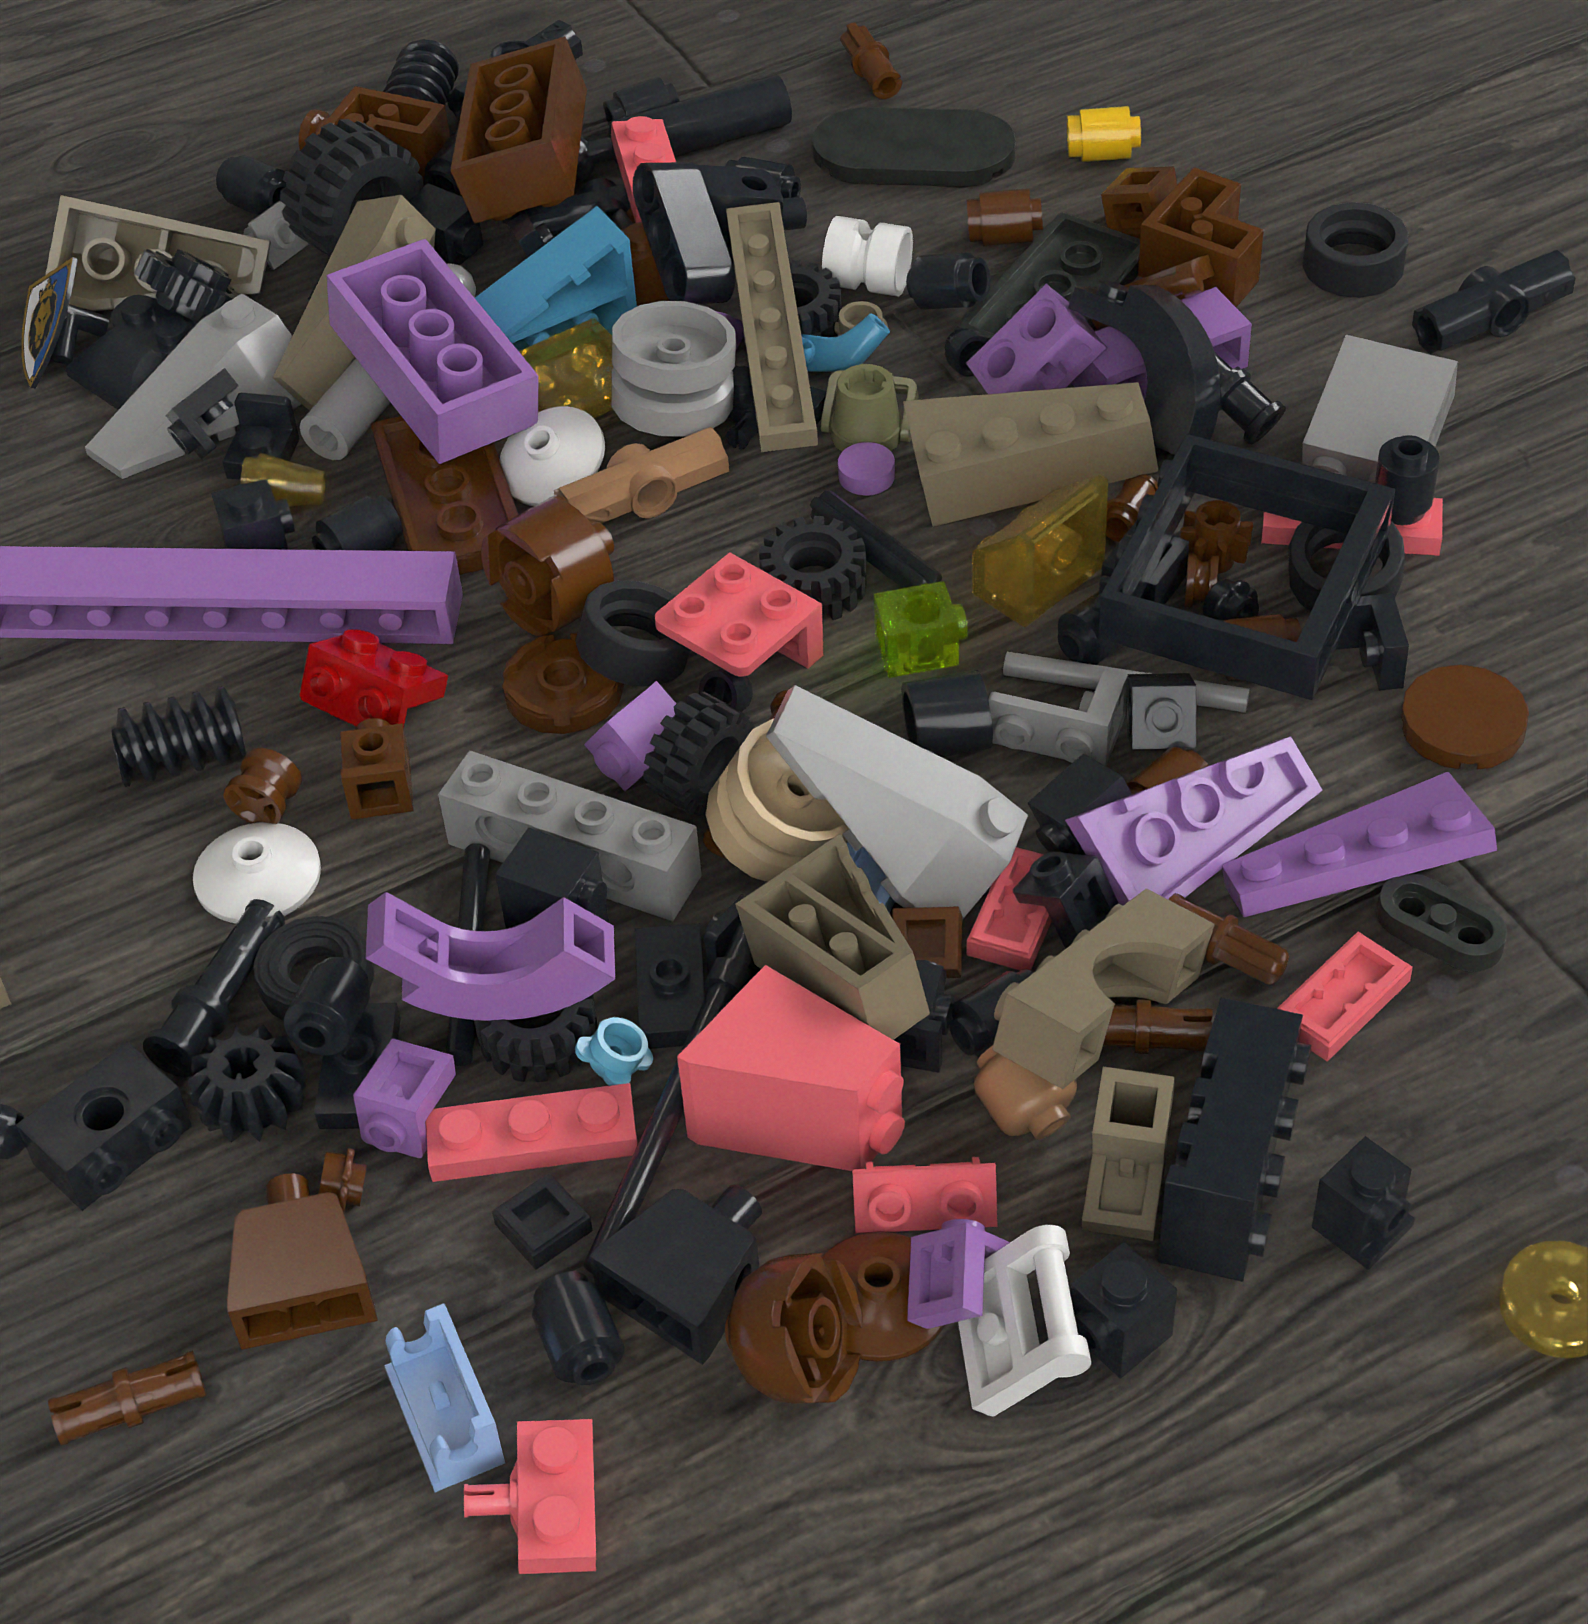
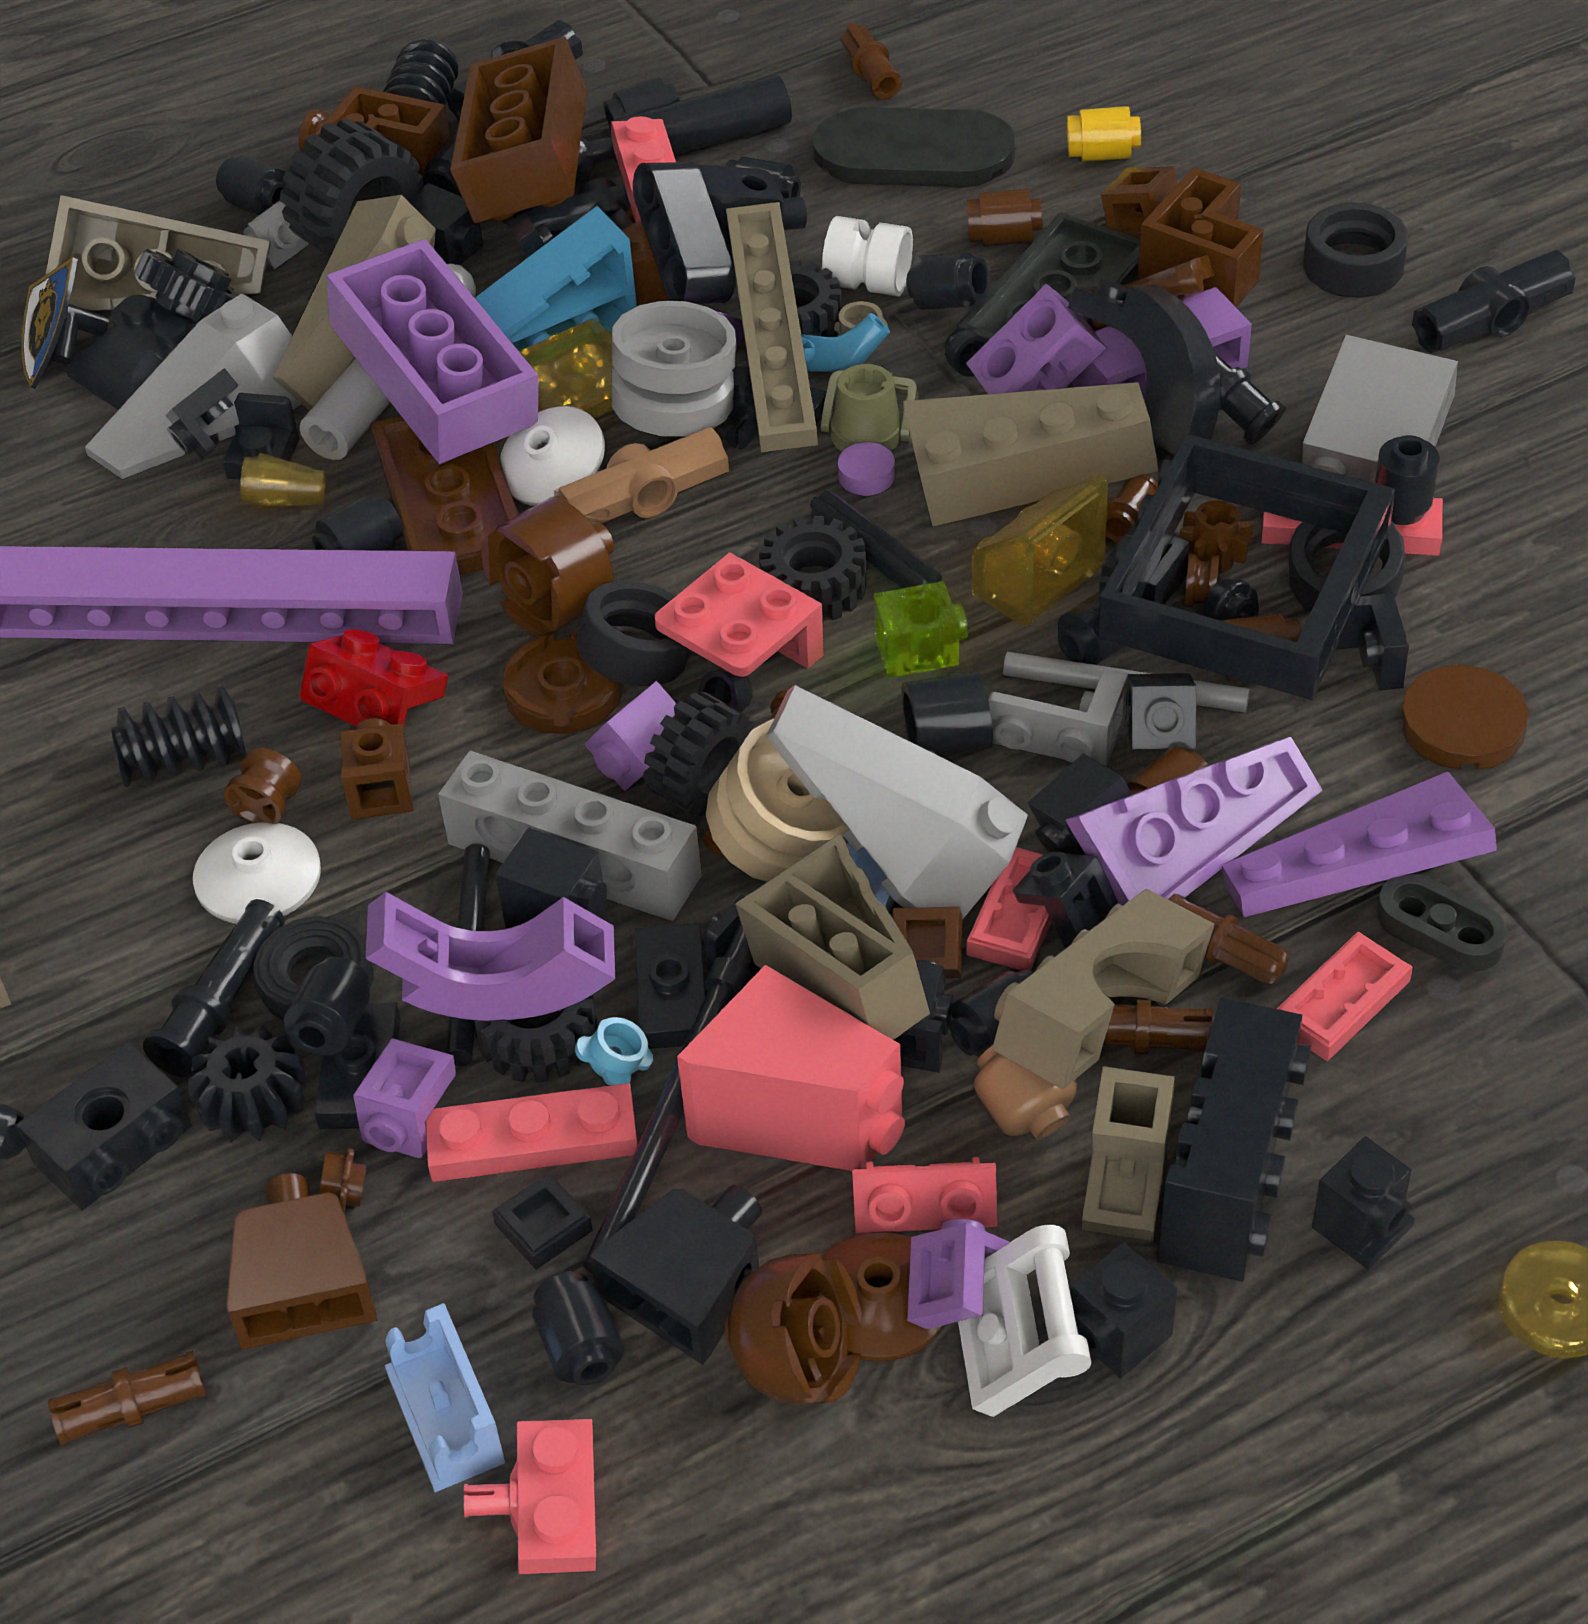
black brick [211,478,295,550] -> none

